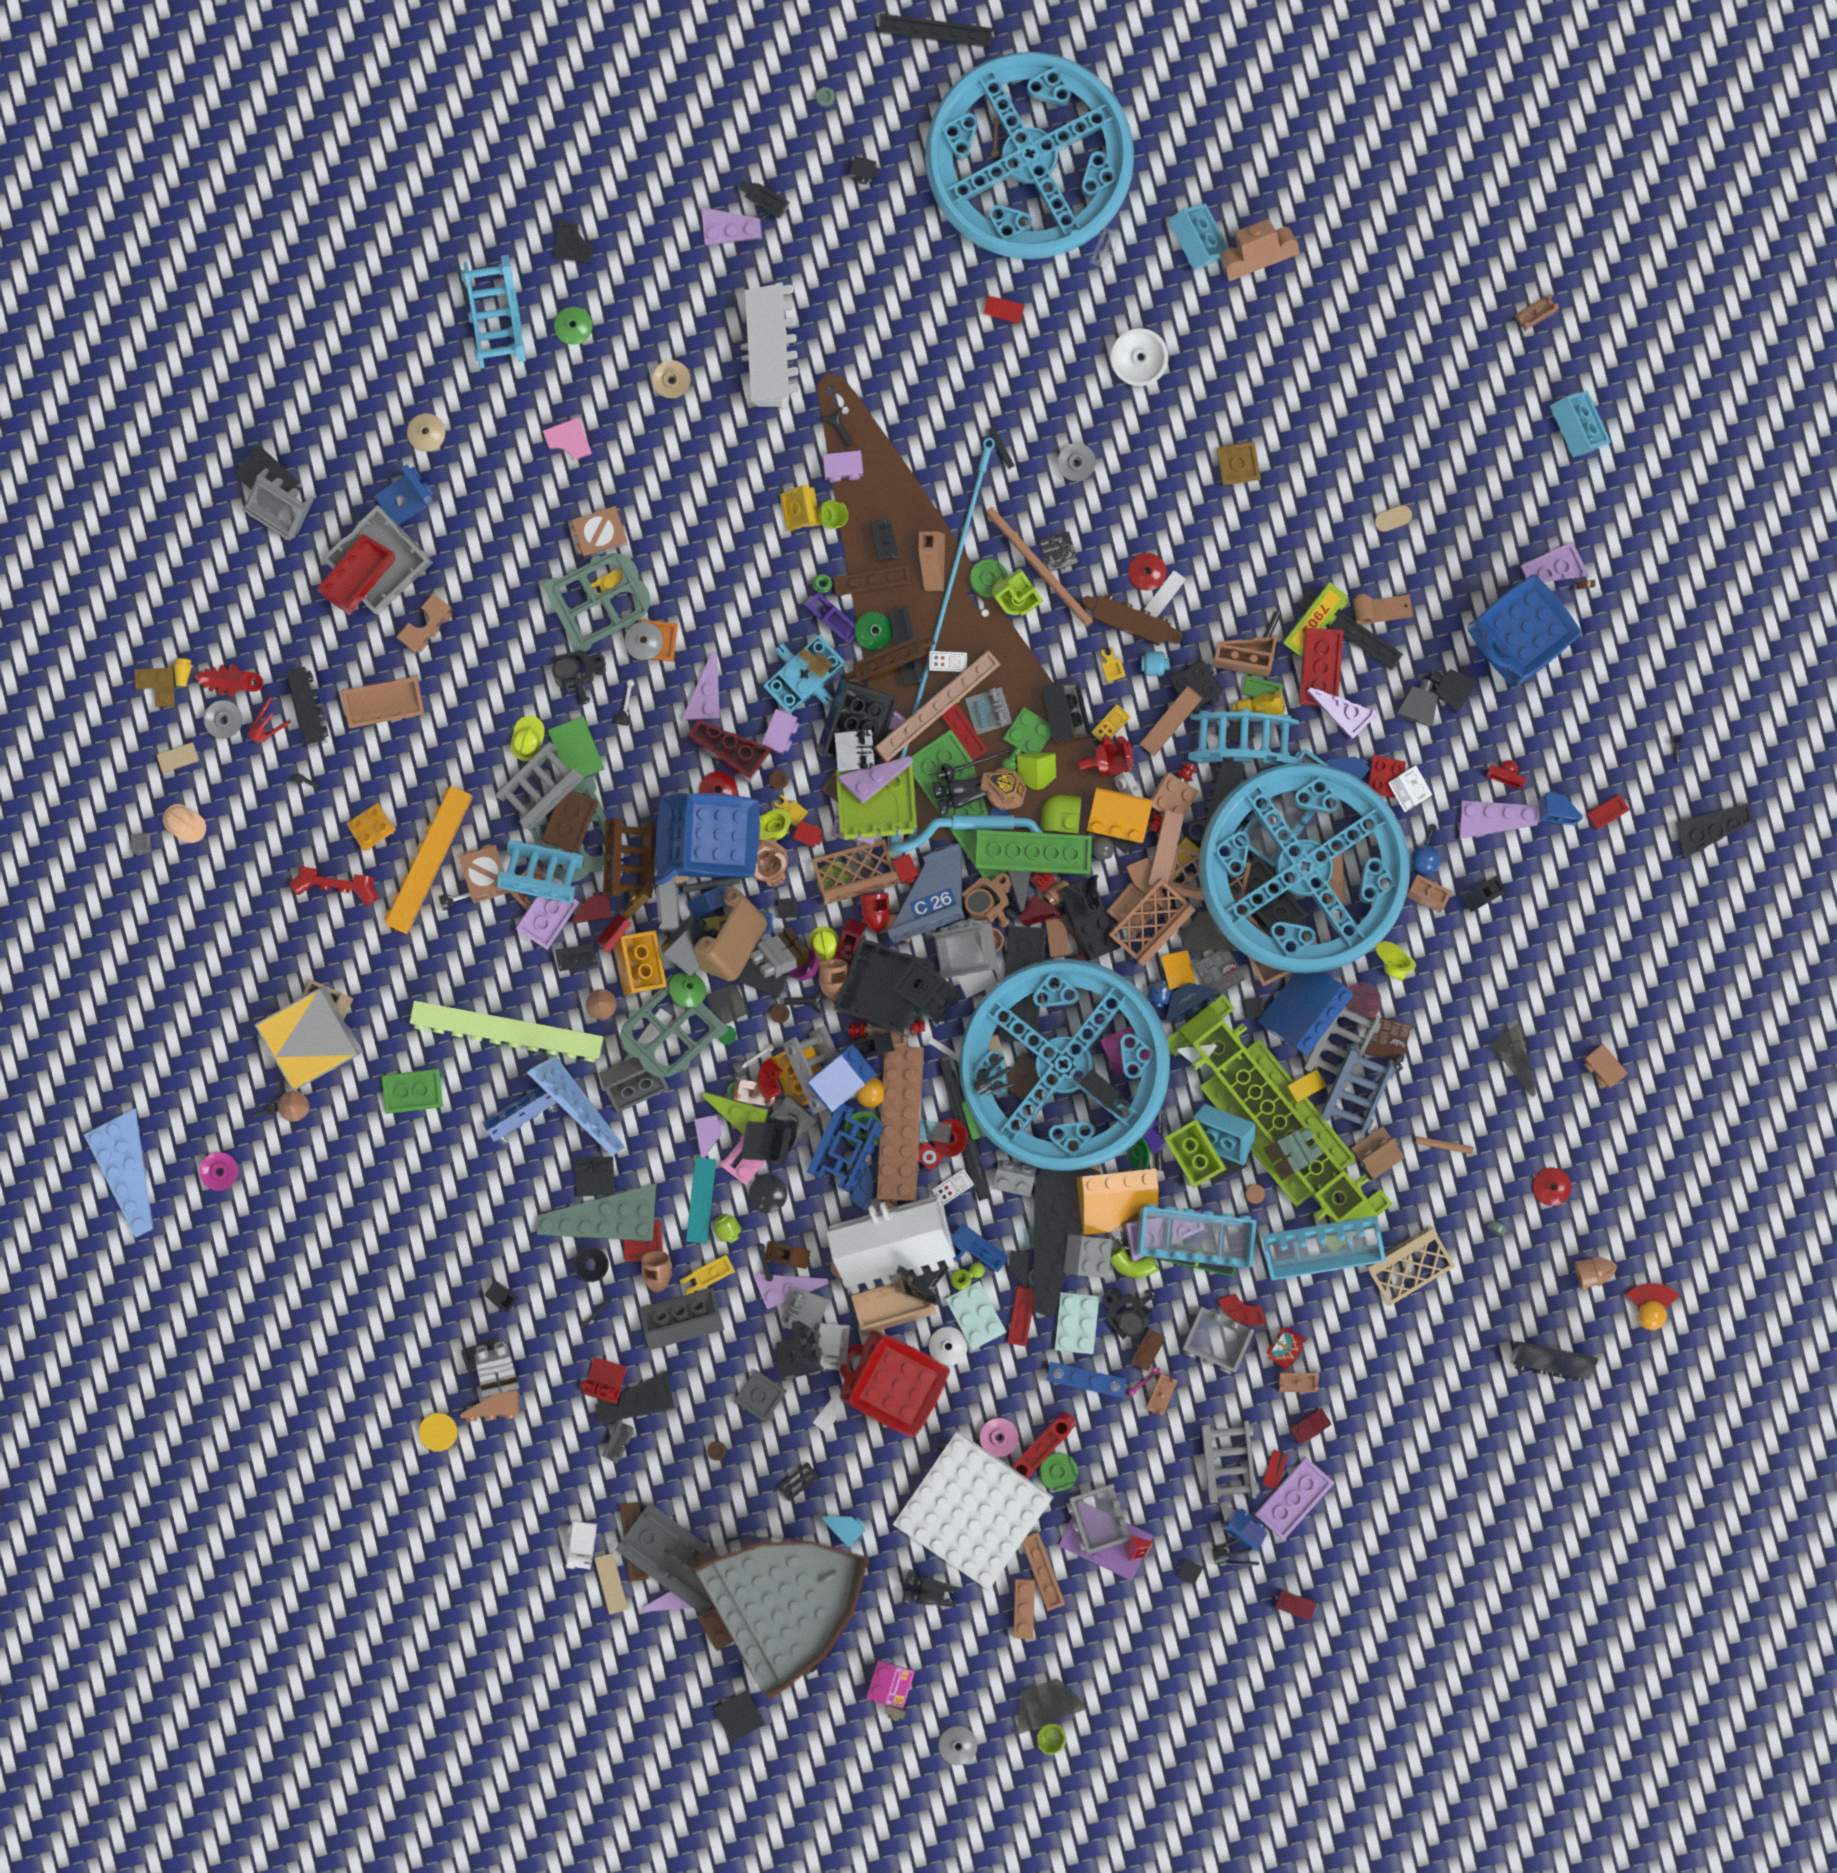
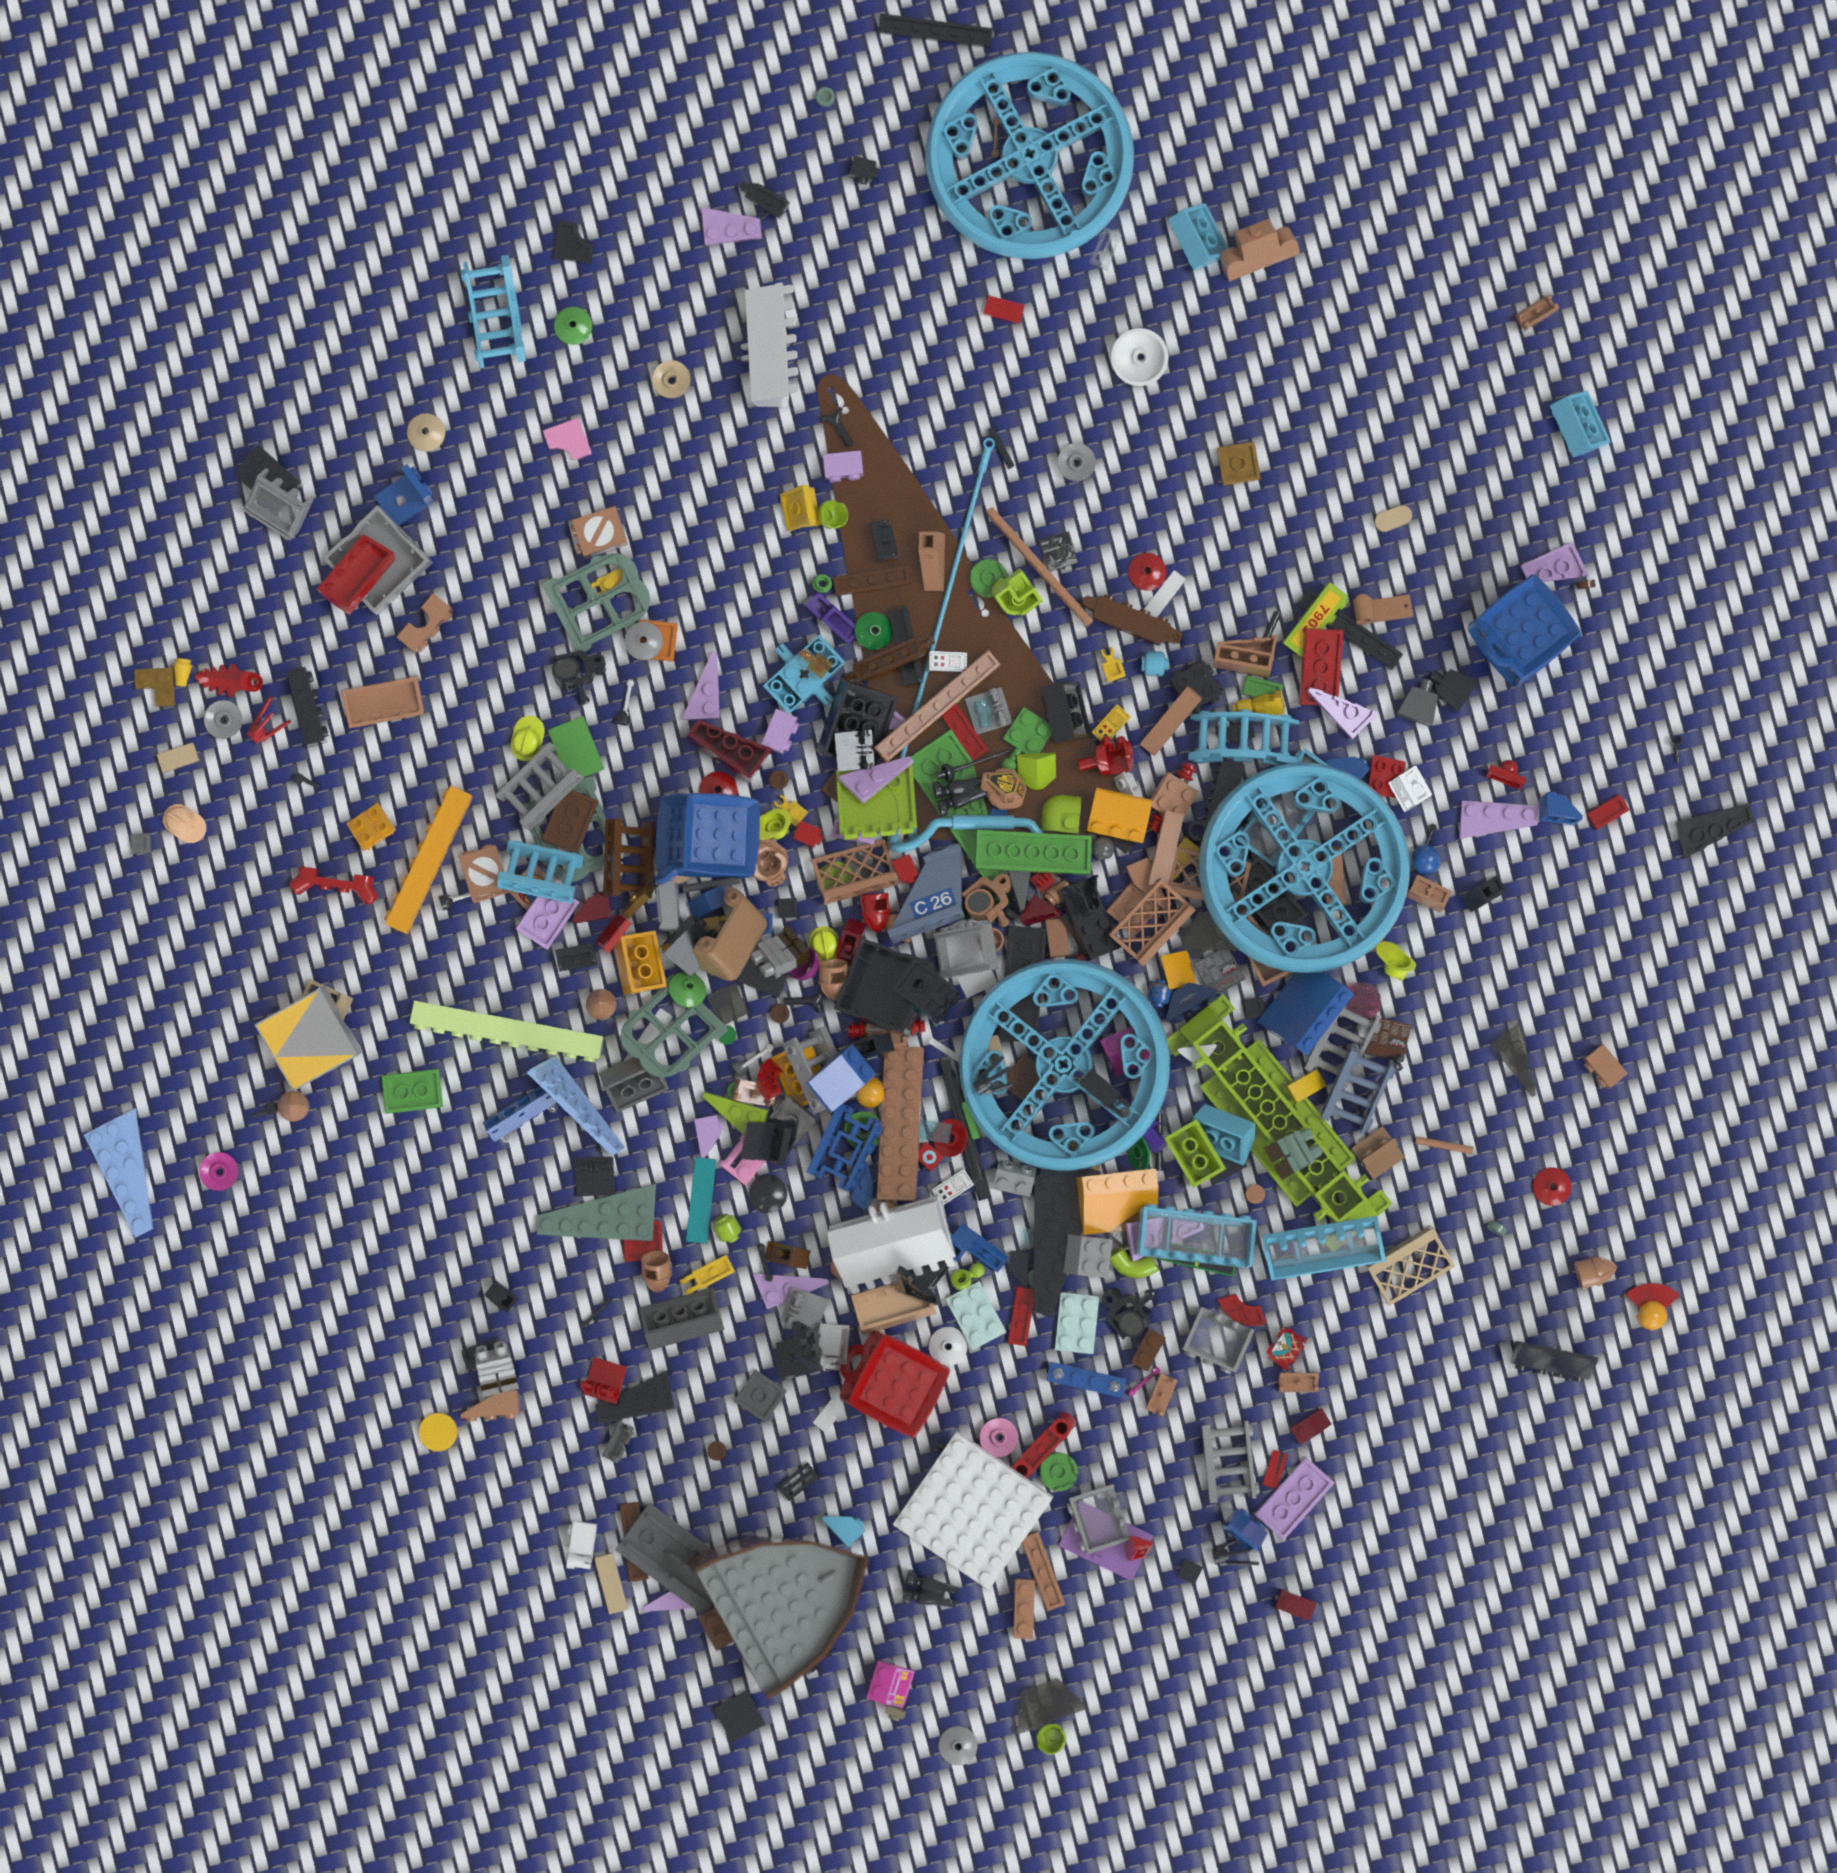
black piece [574,1247,609,1282] -> none

